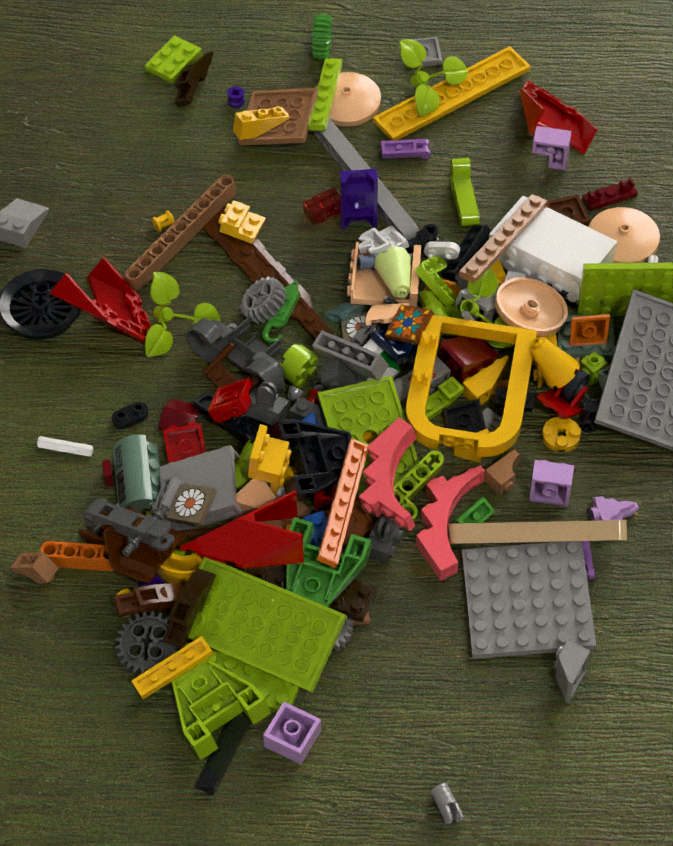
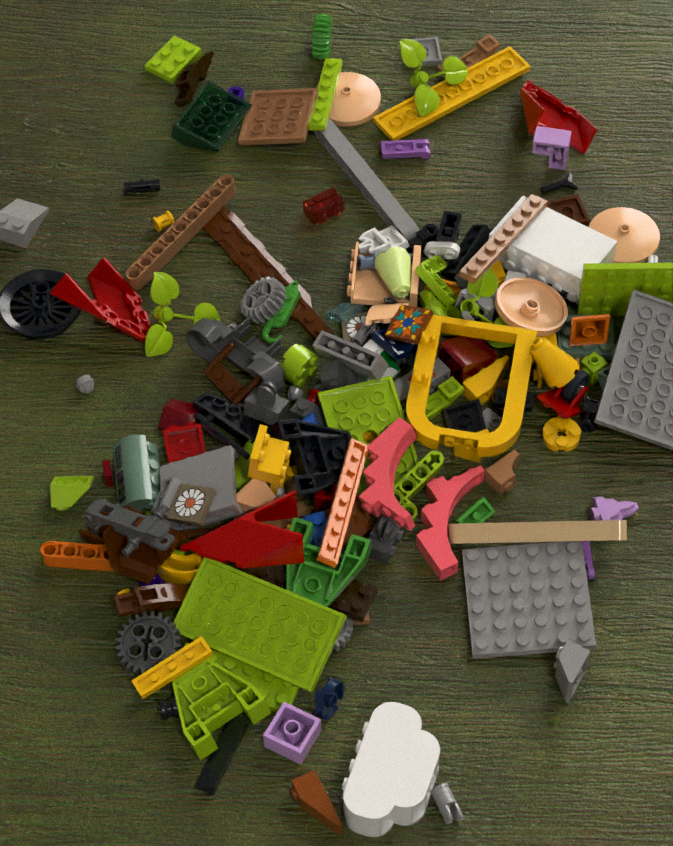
medium nougat arch [10,552,58,584] -> none
white axle [37,436,94,456] -> none
black plate [112,402,149,430] -> none
dark brown slope [163,568,216,649] -> none
red plate [208,378,253,423] -> none
yellow plate [218,200,265,244] -> none
yellow slope [233,107,290,140] -> none
dark purple piece [340,169,378,230] -> none
lime beam [450,157,480,227] -> none
lavender brick [529,460,574,507] -> none
dark red plate [582,178,638,211] -> none
none -> lime slope [50,476,94,510]
none -> light grey plate [75,374,94,394]
none -> black pin [124,179,160,193]
none -> black wheel [159,697,179,721]
none -> clear green slope [171,81,252,152]
none -> black piece [193,412,250,460]
none -> dark orange slope [289,770,342,835]
none -> dark blue plate [313,677,345,720]
none -> white brick [342,702,440,837]
none -> black brick [436,210,462,244]
none -> medium nougat slope [437,34,500,75]
none -> black piece [541,172,578,194]

